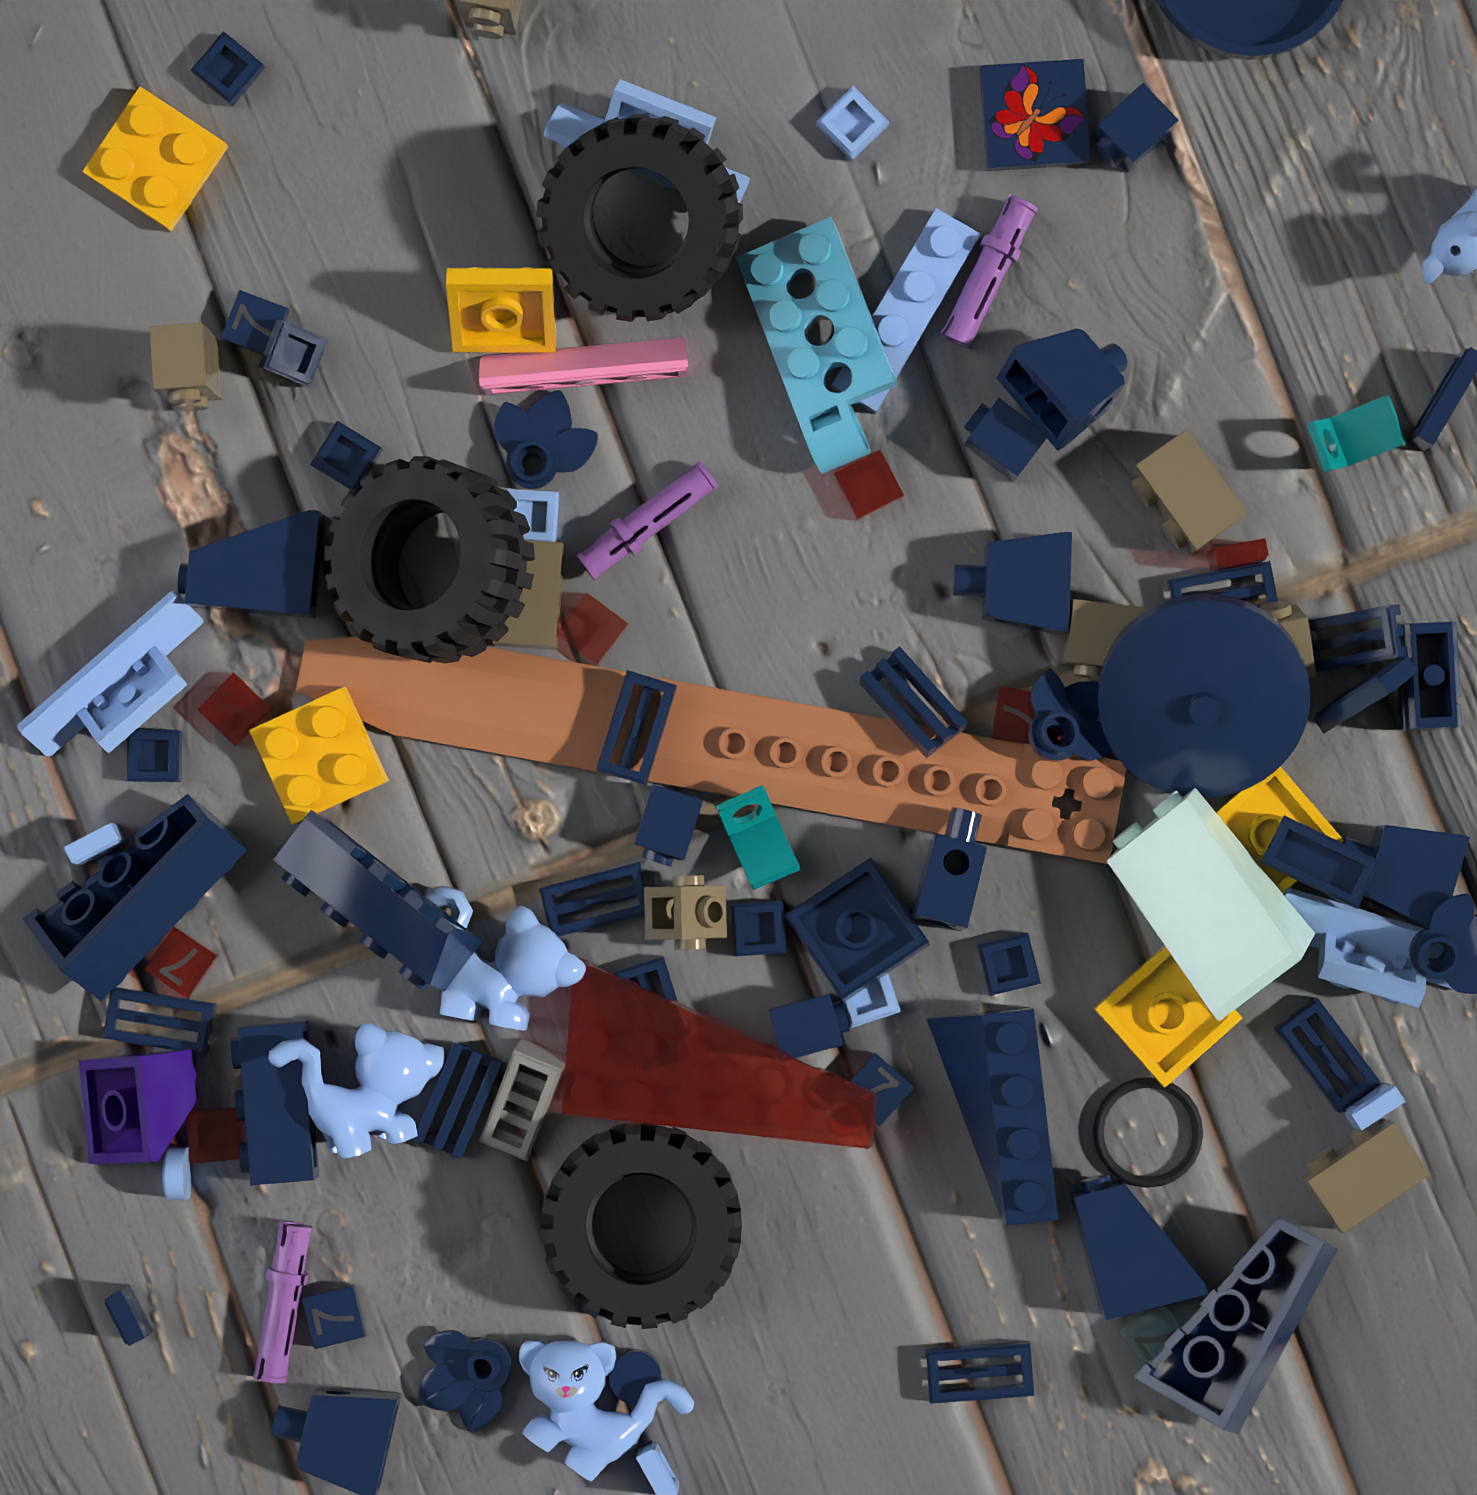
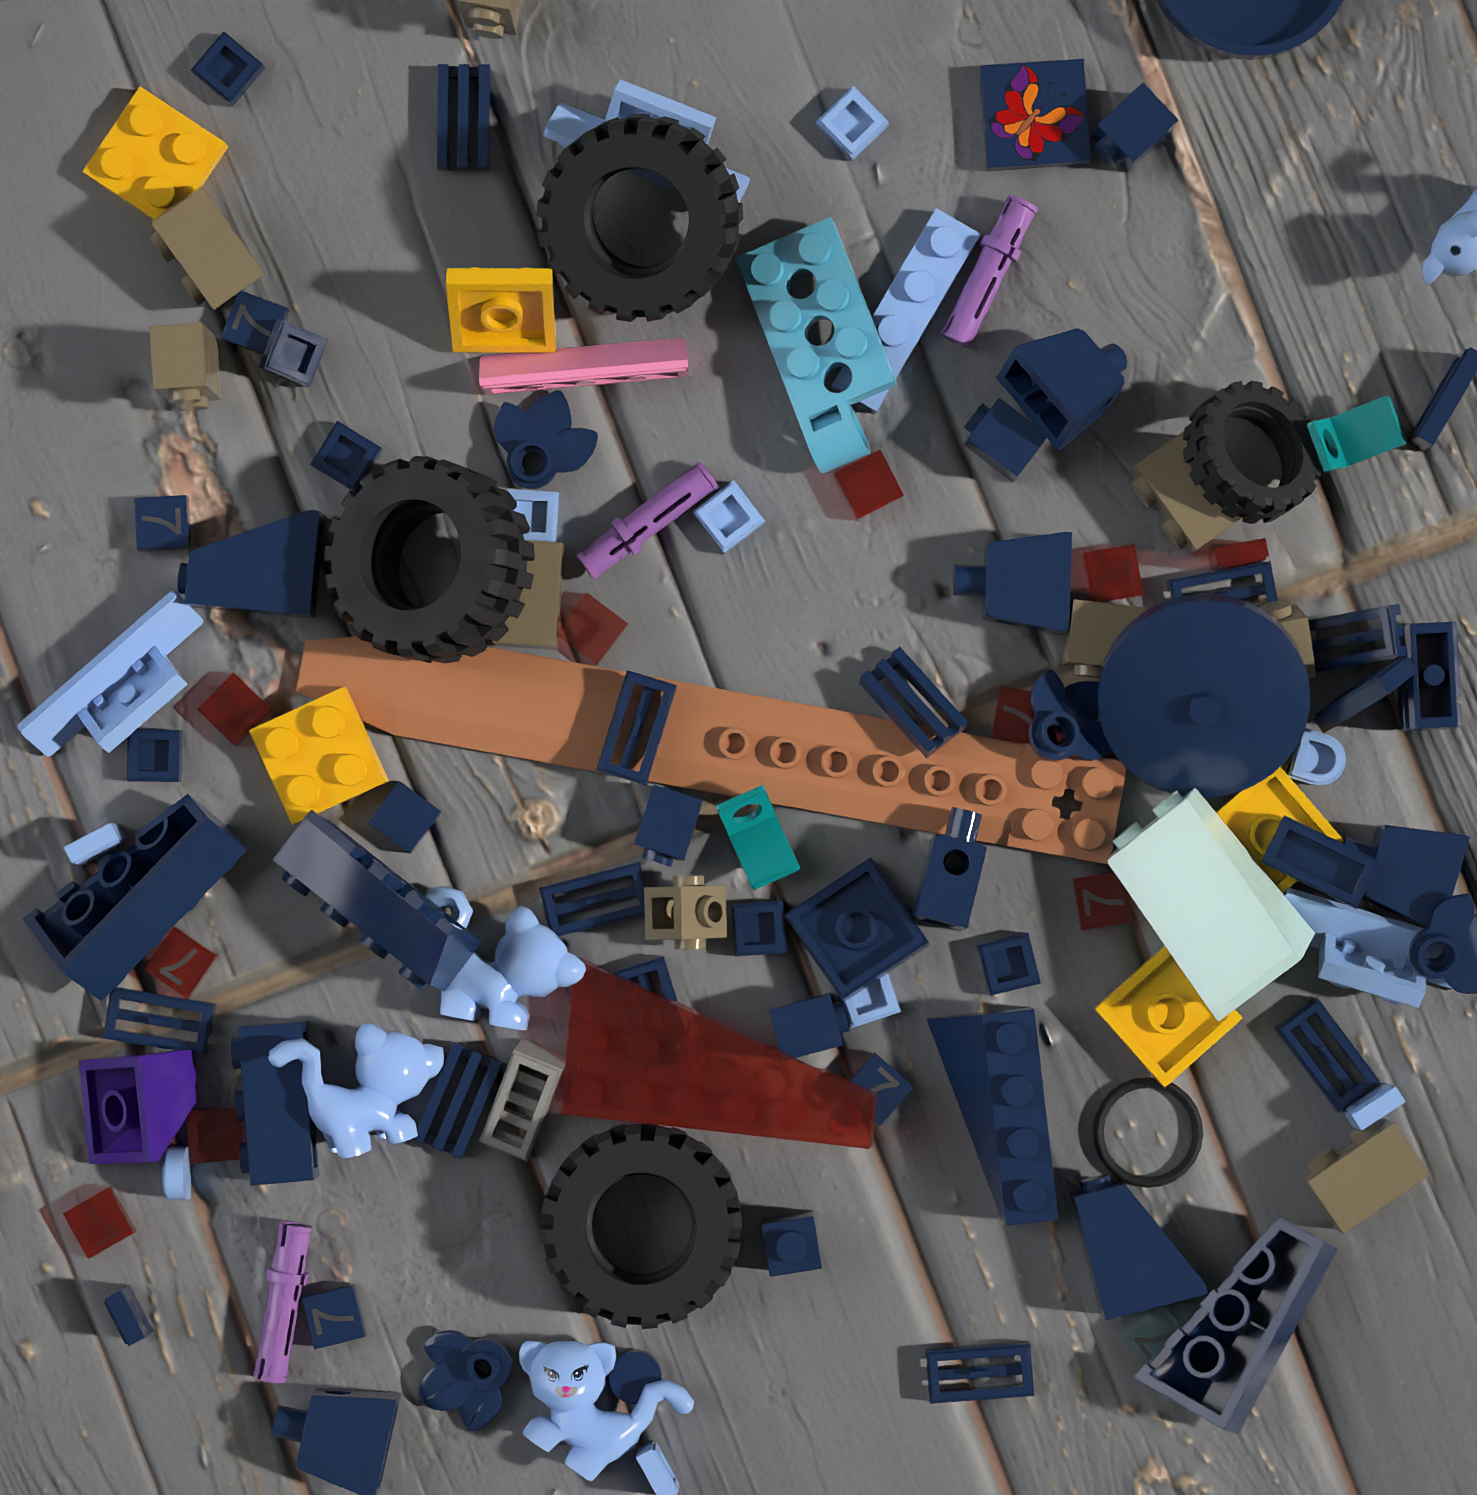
none -> clear red tile [63,1186,137,1259]
none -> dark blue tile [134,495,191,551]
none -> dark tan brick [149,185,265,310]
none -> dark blue tile [368,781,442,854]
none -> dark blue tile [437,64,491,170]
none -> light blue tile [693,480,765,554]
none -> dark blue brick [761,1210,822,1277]
none -> clear red tile [1072,872,1133,930]
none -> clear red tile [1082,544,1144,603]
none -> black tyre [1183,381,1322,524]
none -> light blue tile [1286,728,1346,786]

